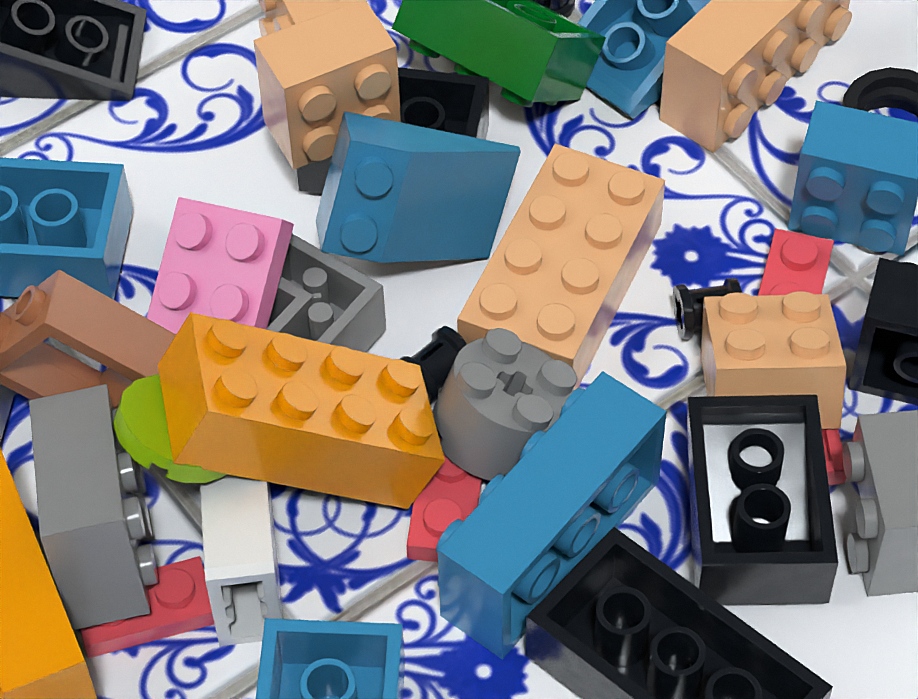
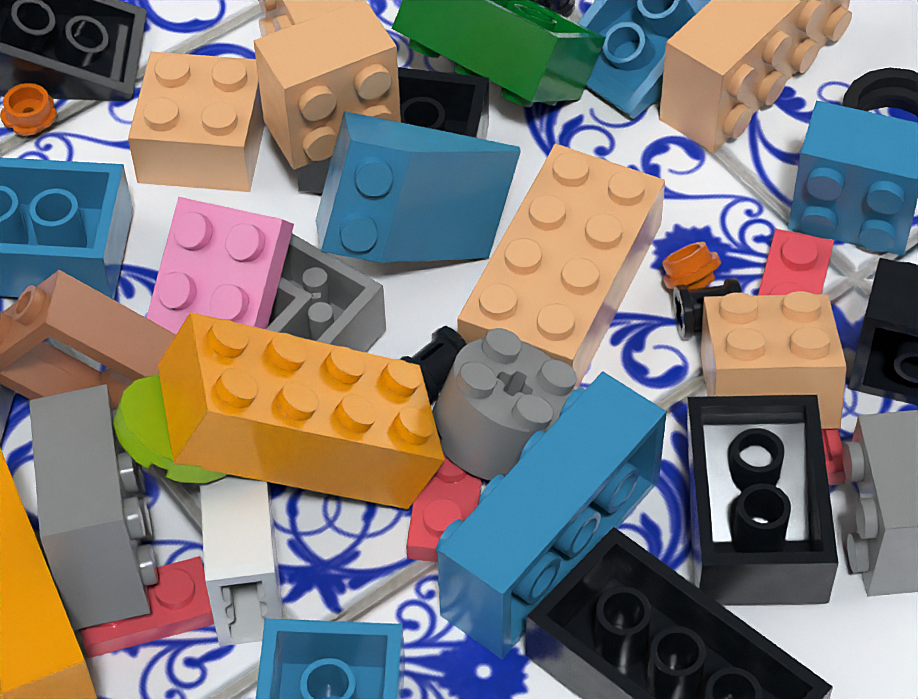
none -> orange plate [0,83,57,136]
none -> light nougat brick [128,51,265,192]
none -> orange plate [662,242,721,290]

